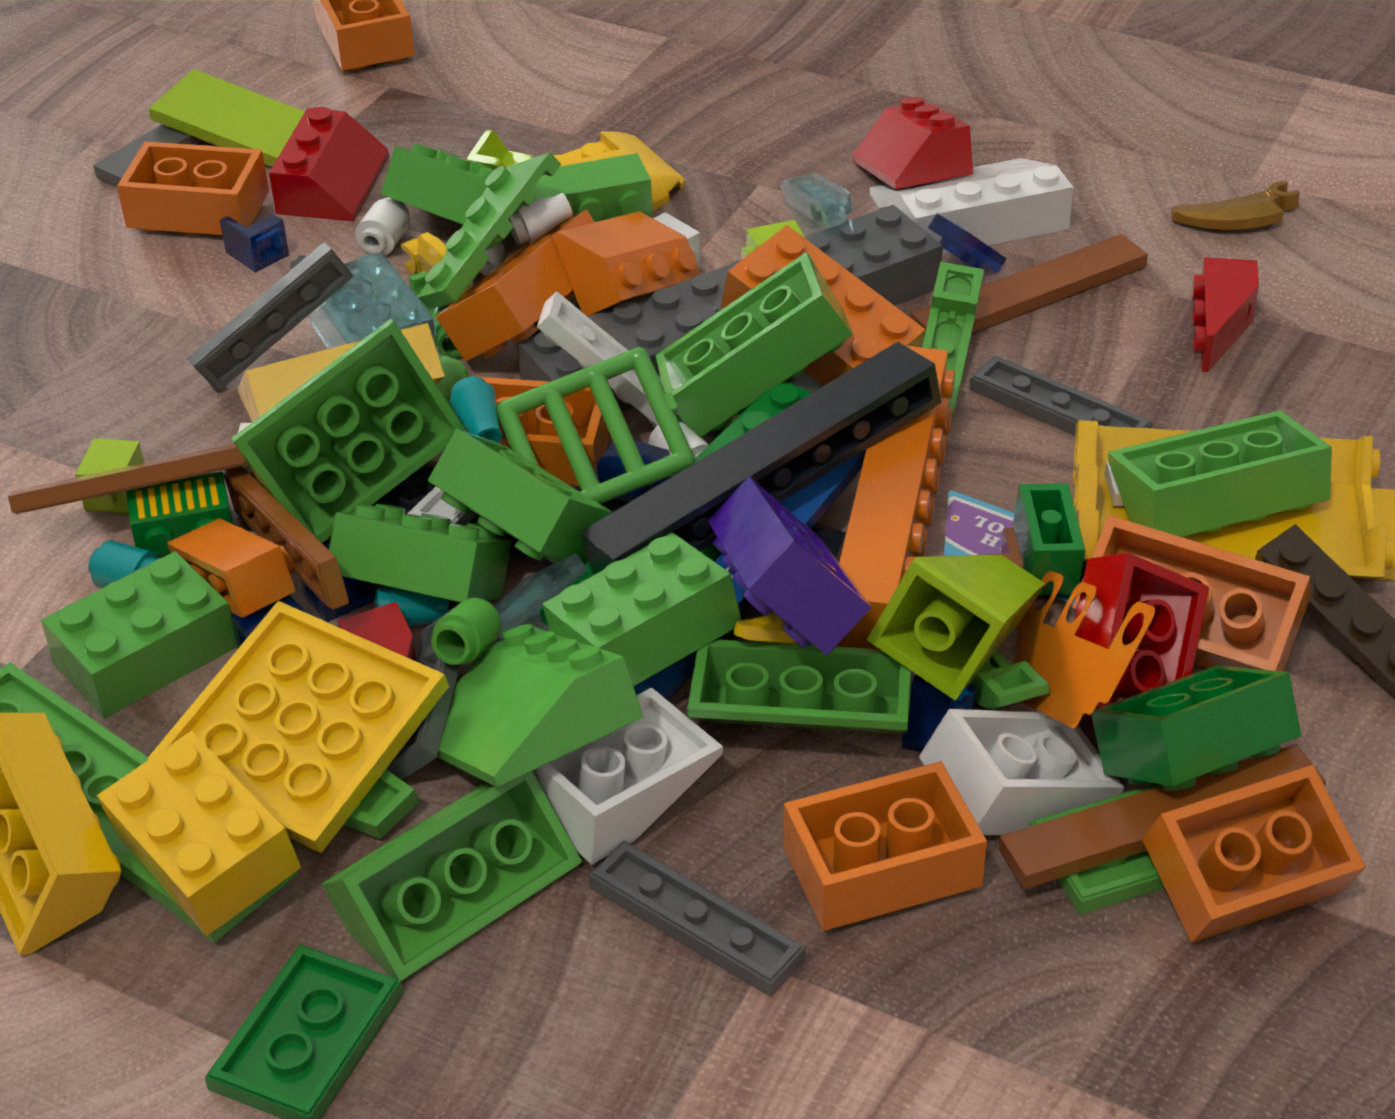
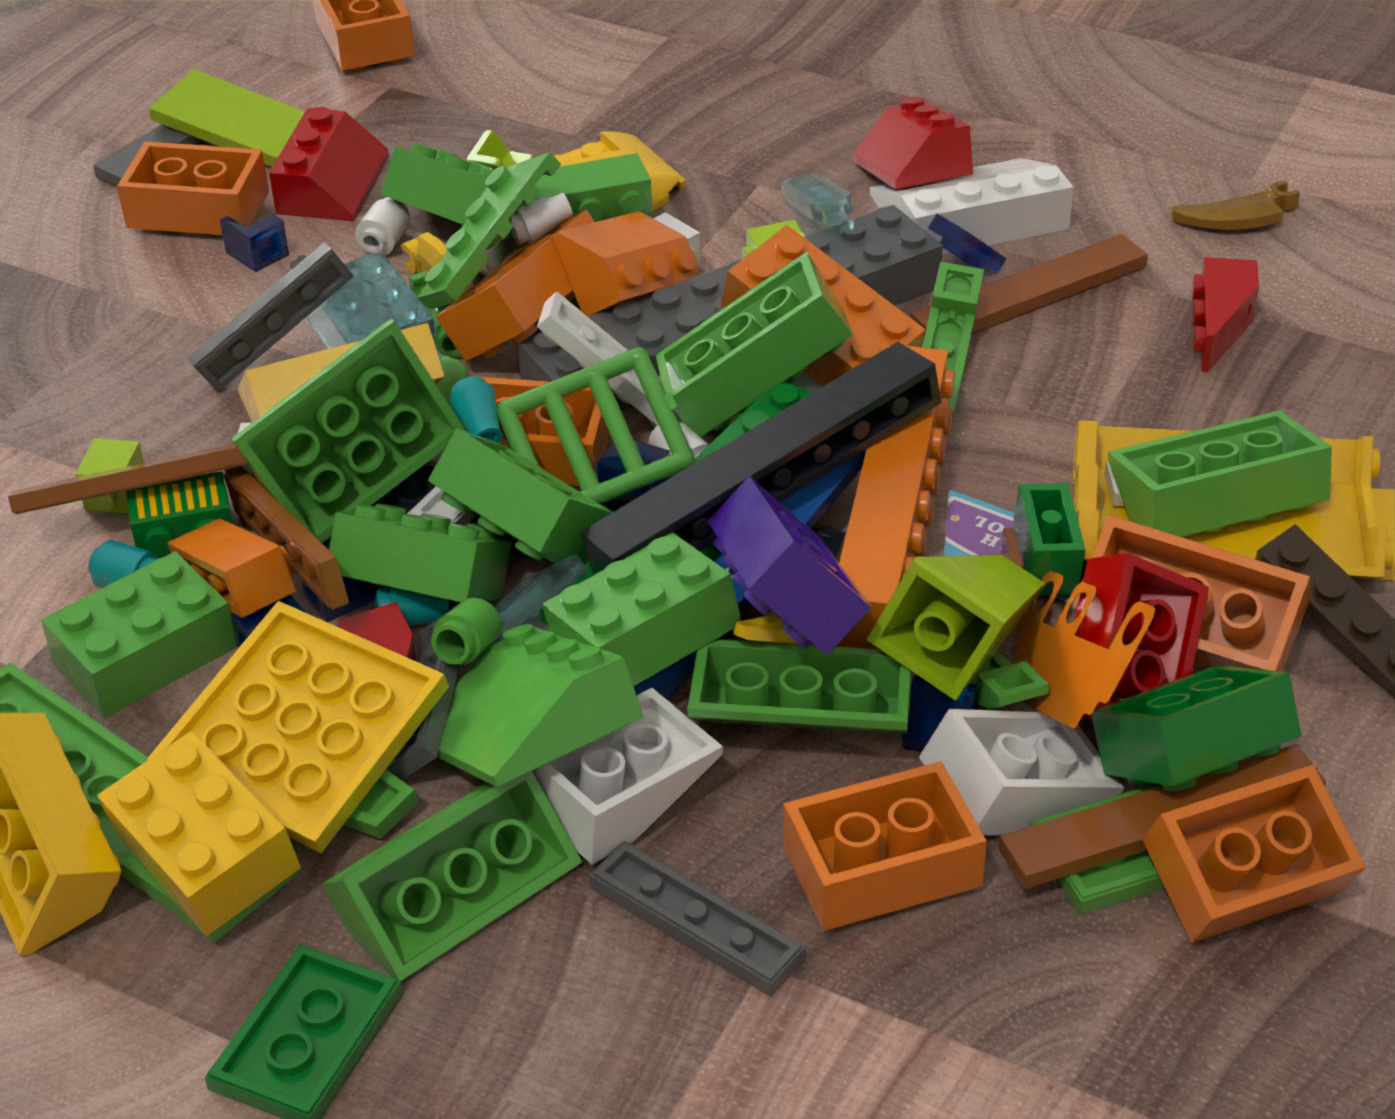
dark grey tile [970,356,1153,436] -> none

